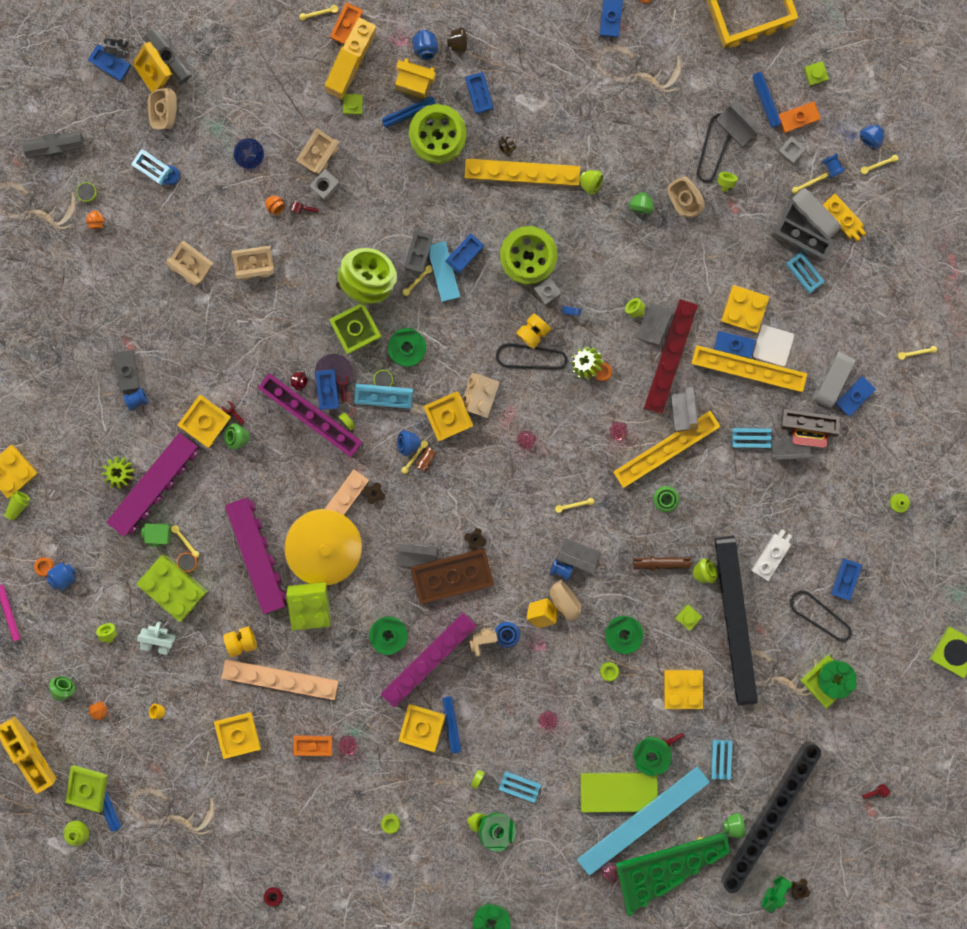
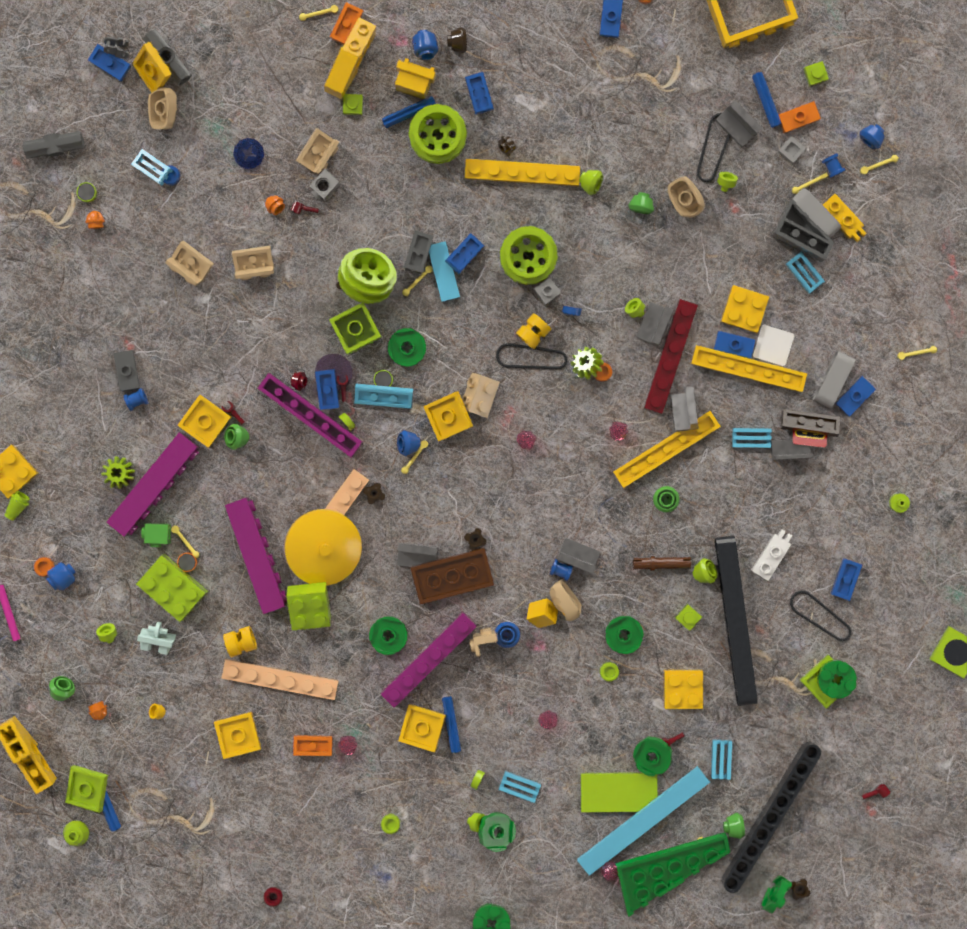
dark orange pin [416,447,437,472] -> none
light yellow hinge [555,498,594,513] -> none

